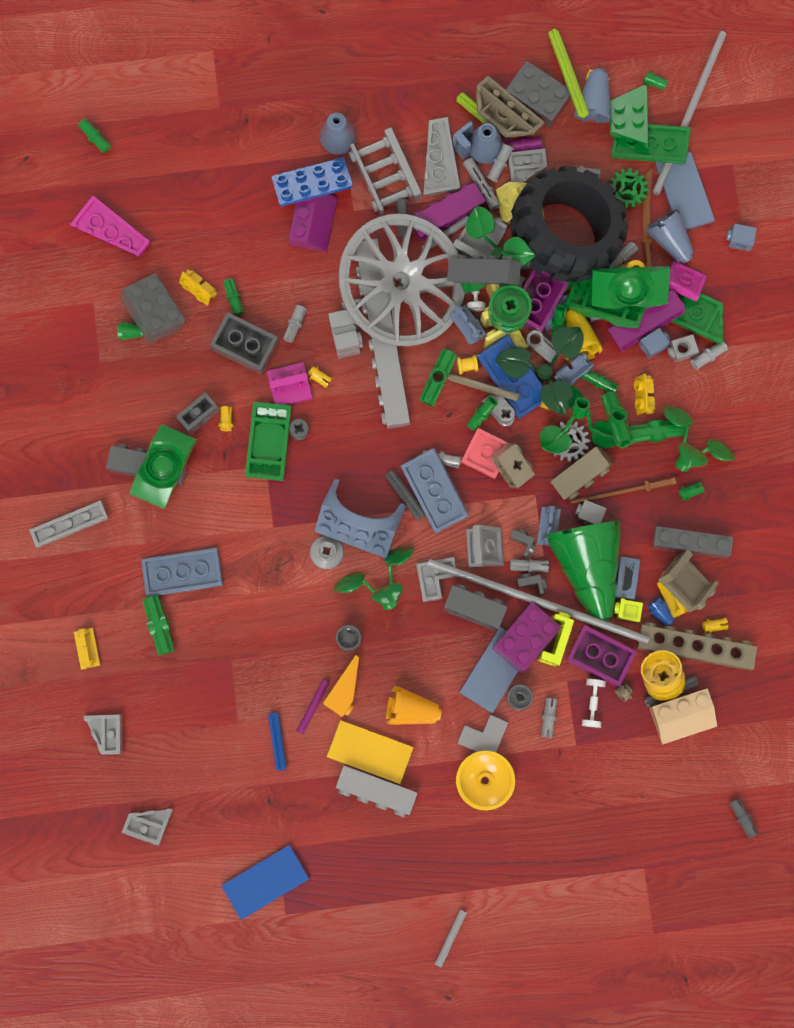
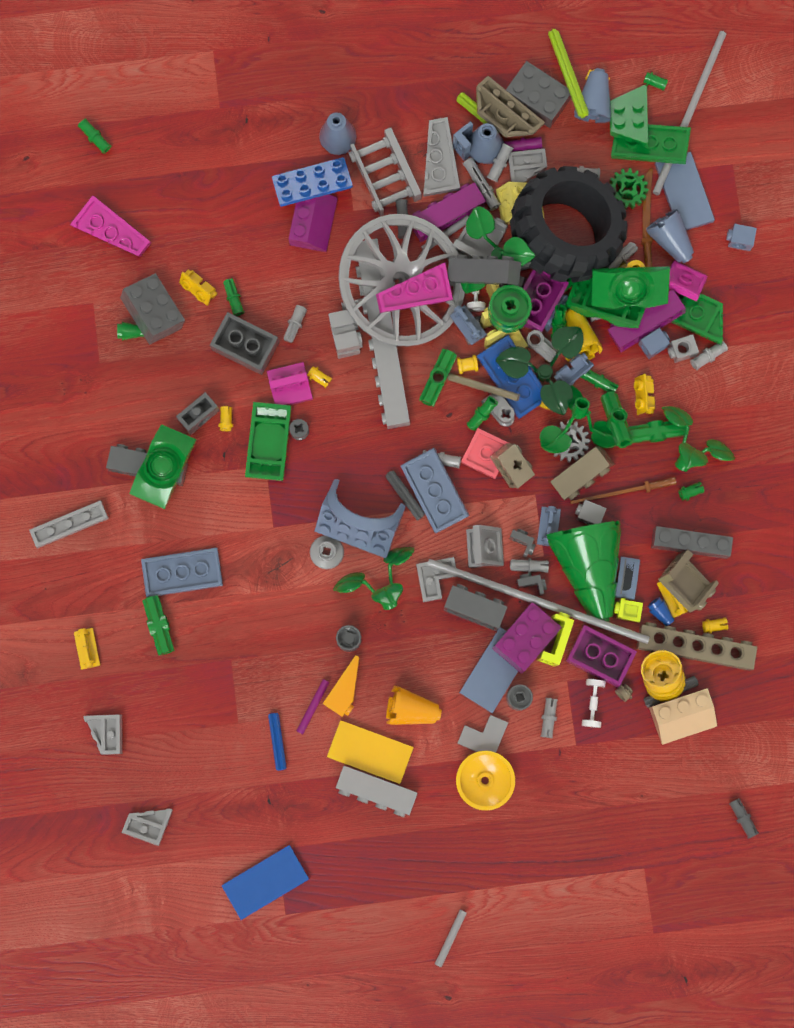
none -> dark pink wing [376,262,453,313]

